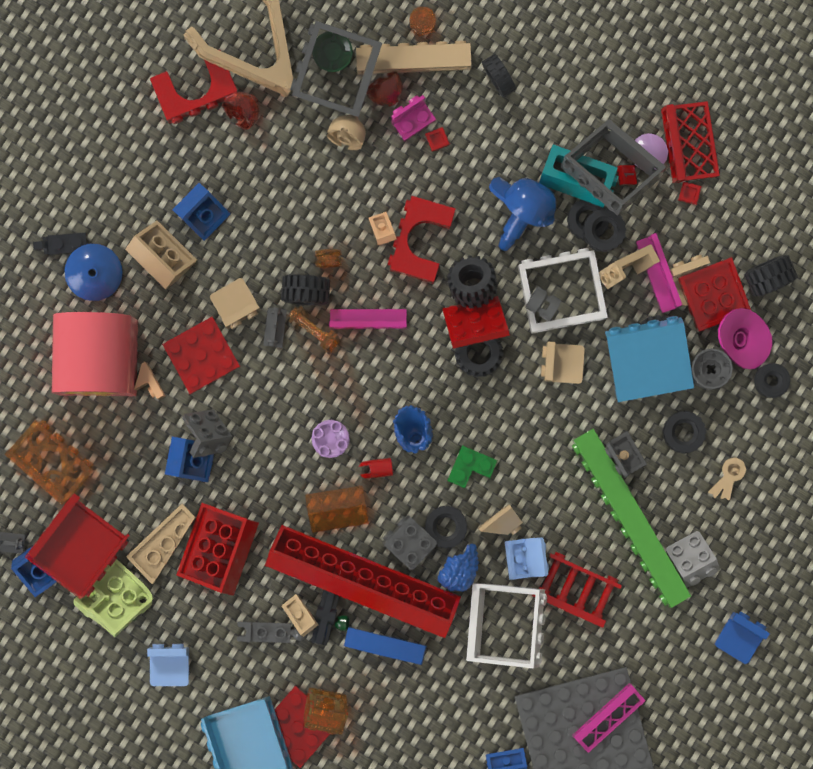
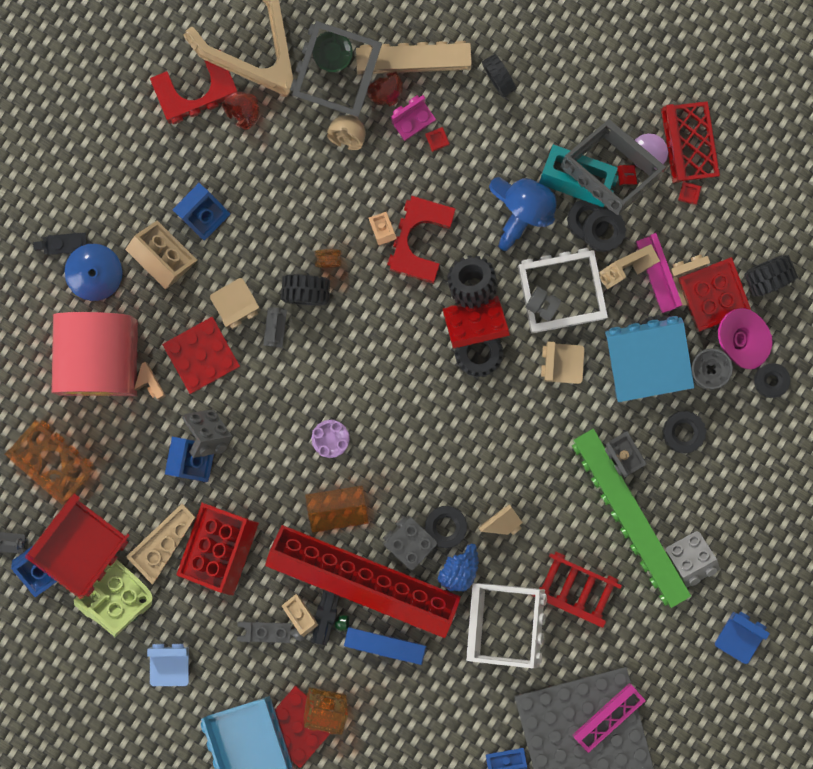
clear orange fence [288,305,341,356] -> none
dark pink fence [329,309,407,329] -> none
red piece [358,458,393,479] -> none
blue piece [393,405,433,454] -> none
clear orange wheel [409,6,436,36] -> none
green plate [447,445,498,488] -> none
light blue bracket [505,537,549,580] -> none
tan piece [708,457,746,500] -> none

